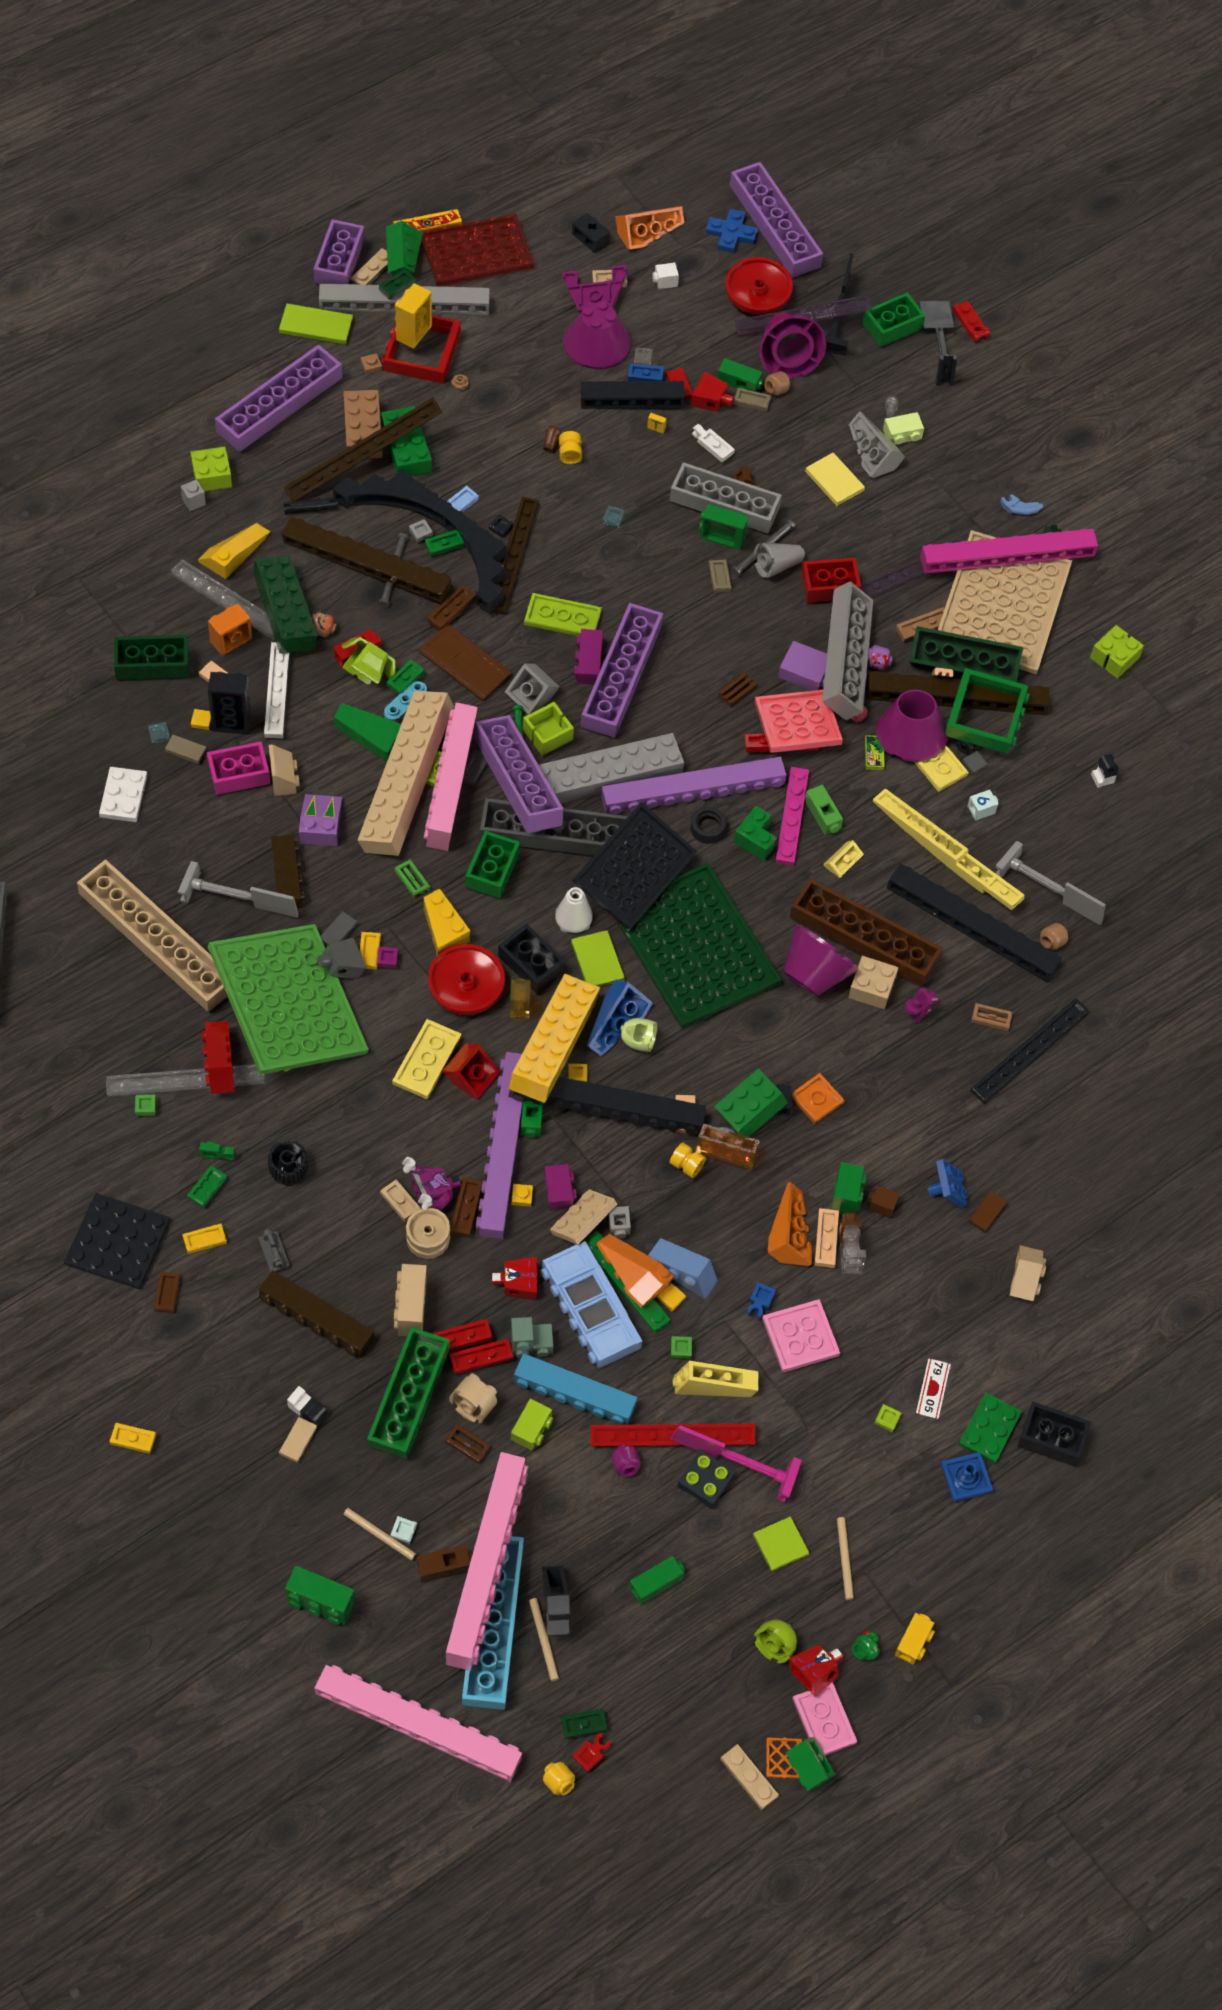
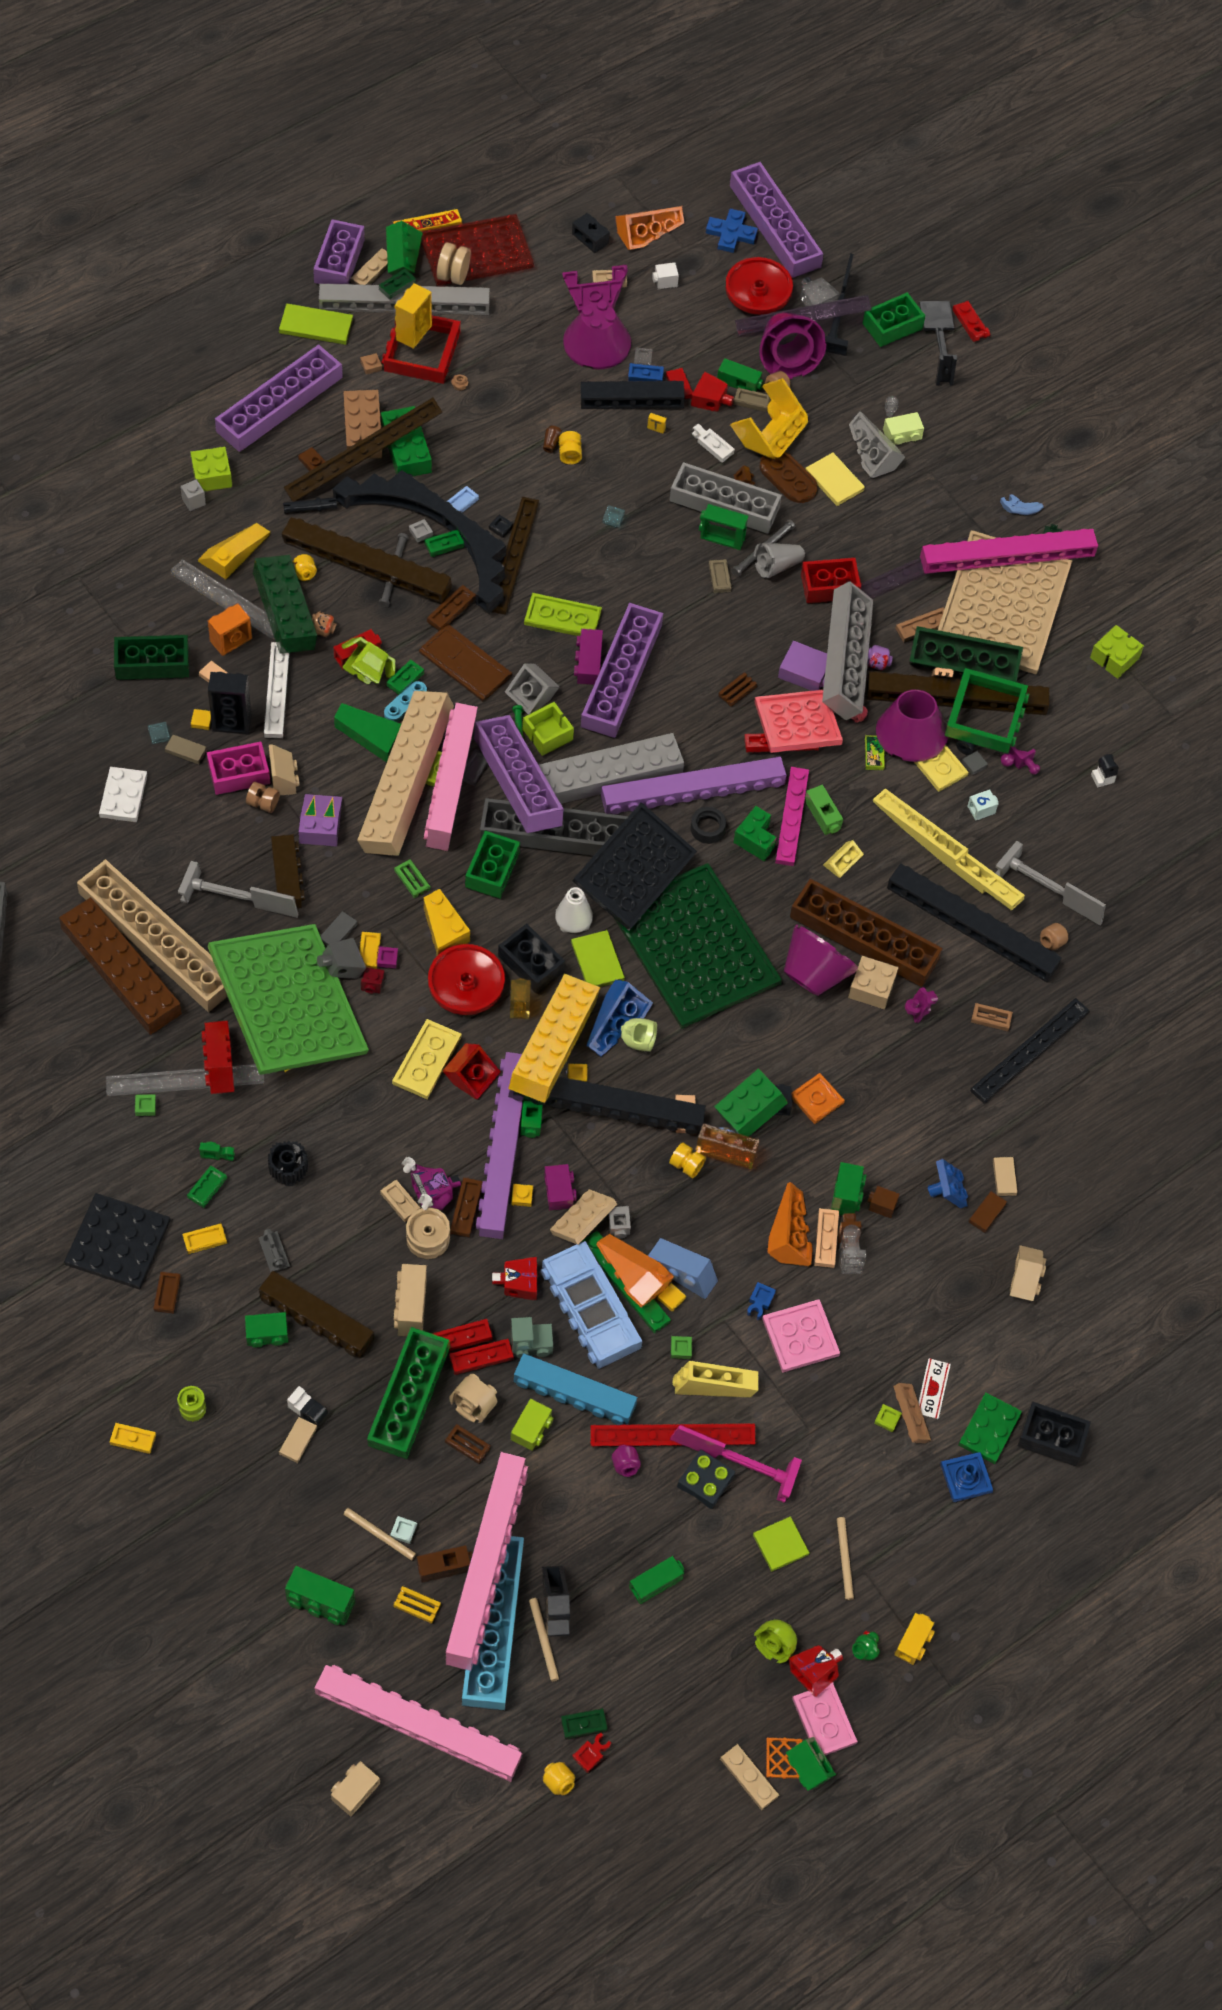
none -> reddish brown brick [59,897,182,1035]
none -> lime wheel [177,1386,206,1421]
none -> green brick [245,1312,288,1347]
none -> medium nougat wheel [246,782,280,813]
none -> yellow head [292,554,317,581]
none -> reddish brown plate [298,447,326,471]
none -> tan brick [331,1761,380,1816]
none -> dark red bracket [361,967,384,994]
none -> yellow tile [393,1586,441,1624]
none -> tan wheel [437,242,471,285]
none -> yellow windscreen [730,378,808,459]
none -> reddish brown tile [760,452,817,503]
none -> clear torso [801,277,840,317]
none -> medium nougat plate [893,1383,931,1443]
none -> tan tile [993,1157,1017,1196]
none -> magenta piece [1001,746,1040,775]

